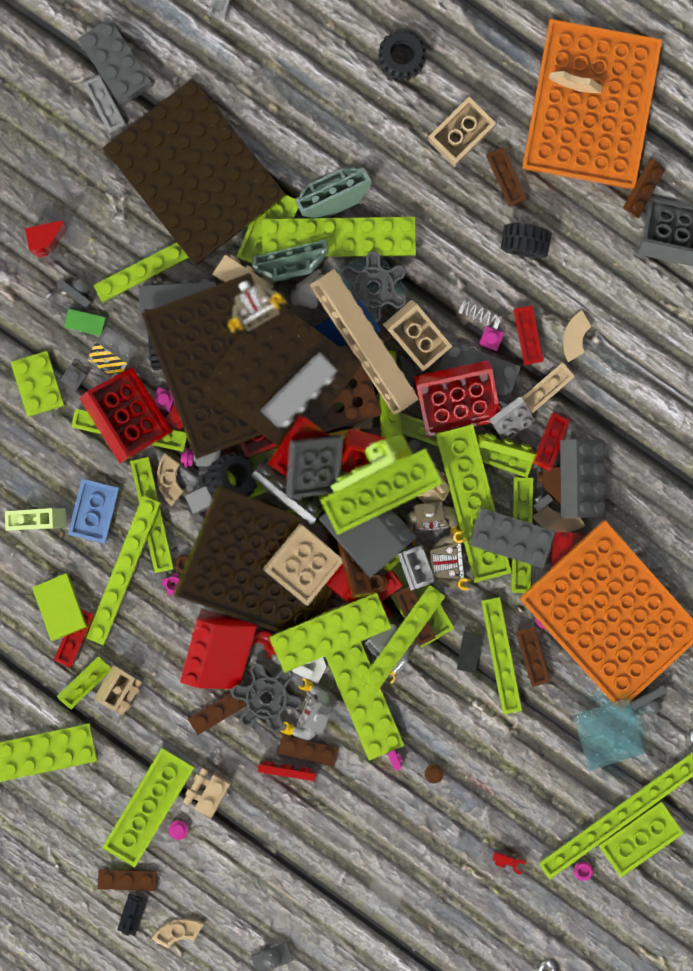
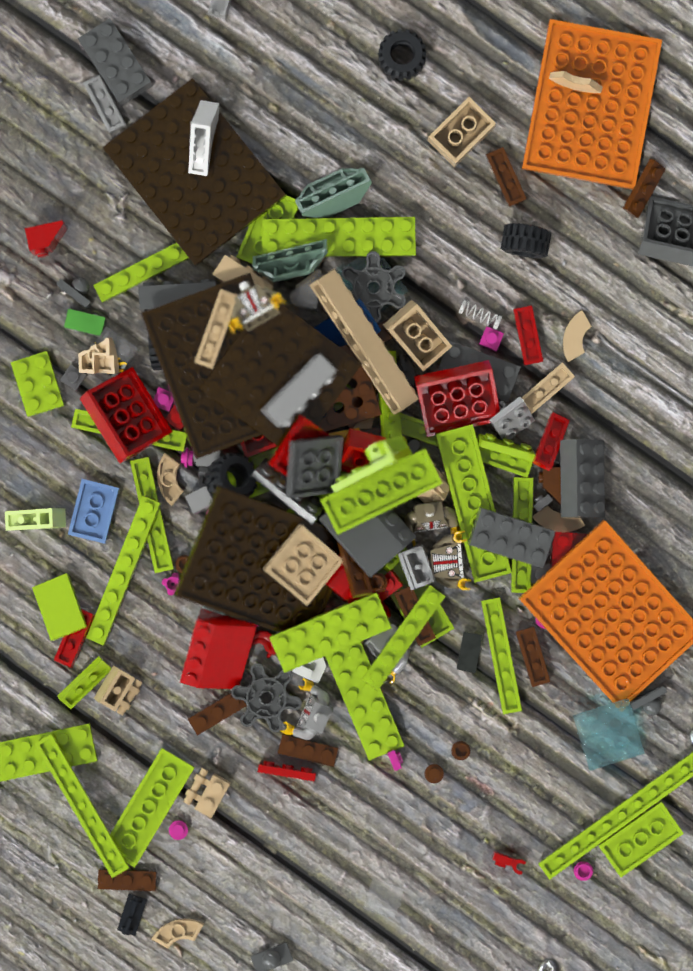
none -> lime plate [35,734,129,878]
none -> tan slope [78,338,119,374]
none -> white arch [188,100,219,176]
none -> tan tile [194,289,237,369]
none -> reddish brown plate [451,741,471,760]

